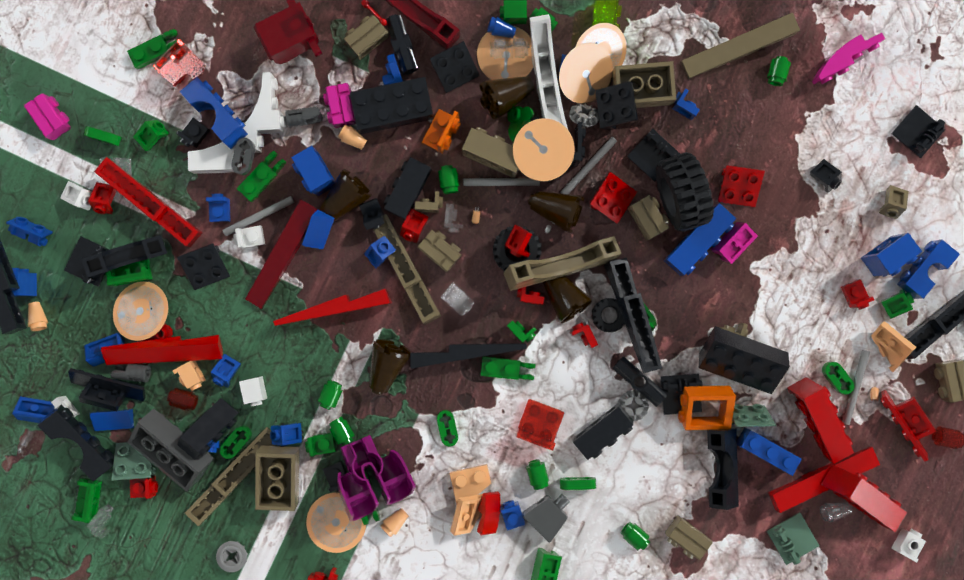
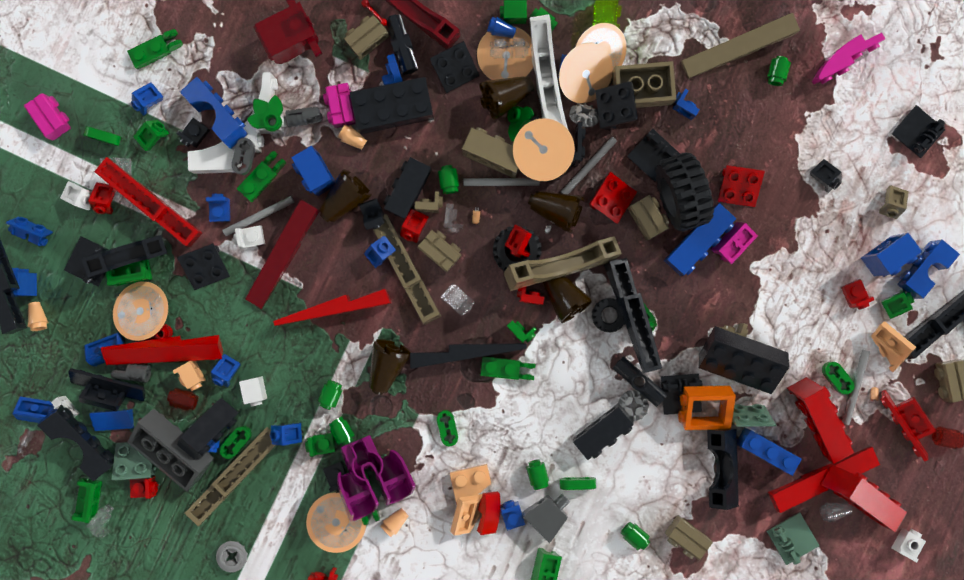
clear red brick [153,39,207,87] -> none
dark tan brick [255,446,300,511] -> none
blue slope [302,210,335,249] -> none
orange bracket [422,109,461,154] -> none
clear red bracket [515,399,564,451] -> none
red bracket [569,322,598,348] -> none
none -> blue bracket [131,82,163,116]
none -> green plate [247,95,283,132]

